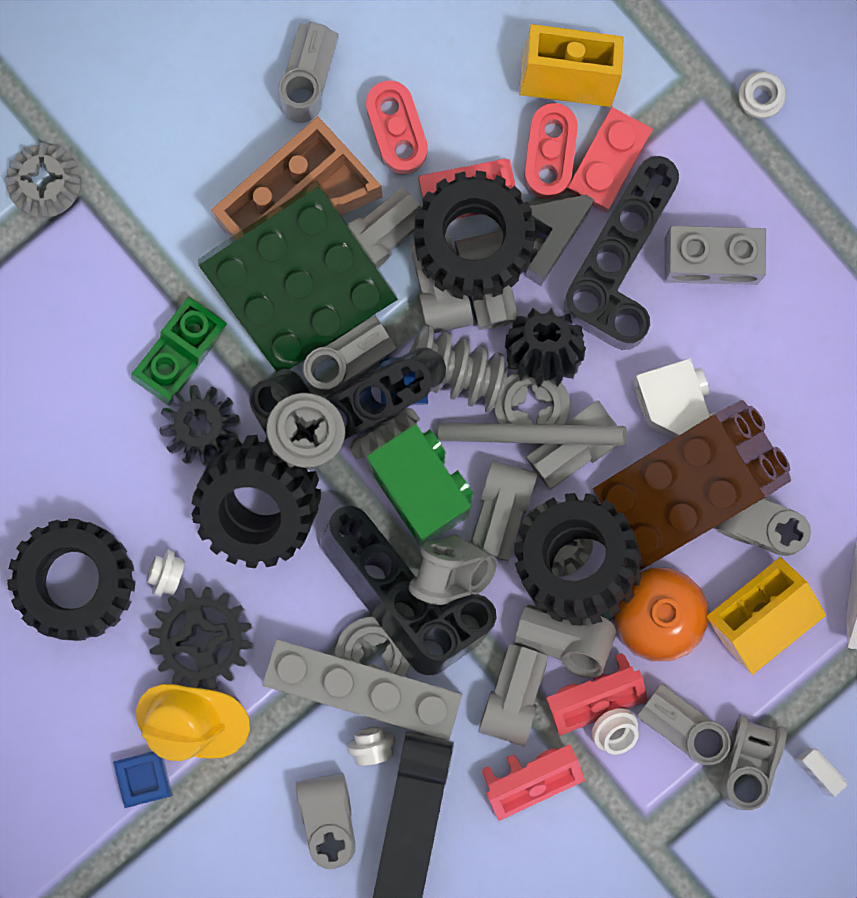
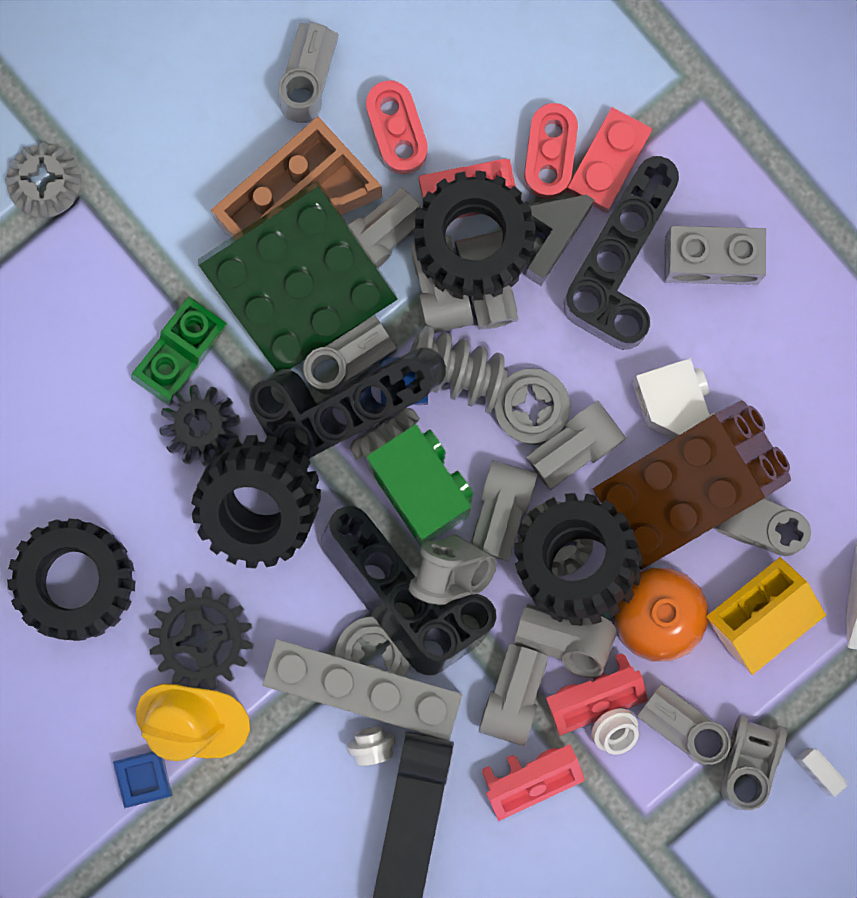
white plate [146,549,185,597] -> none
light grey gear [266,393,345,471] -> none
light grey piece [296,773,356,869] -> none
light grey bar [438,422,627,445] -> none
black gear [504,307,586,388] -> none
yellow brick [519,24,624,107] -> none
white plate [738,72,786,119] -> none

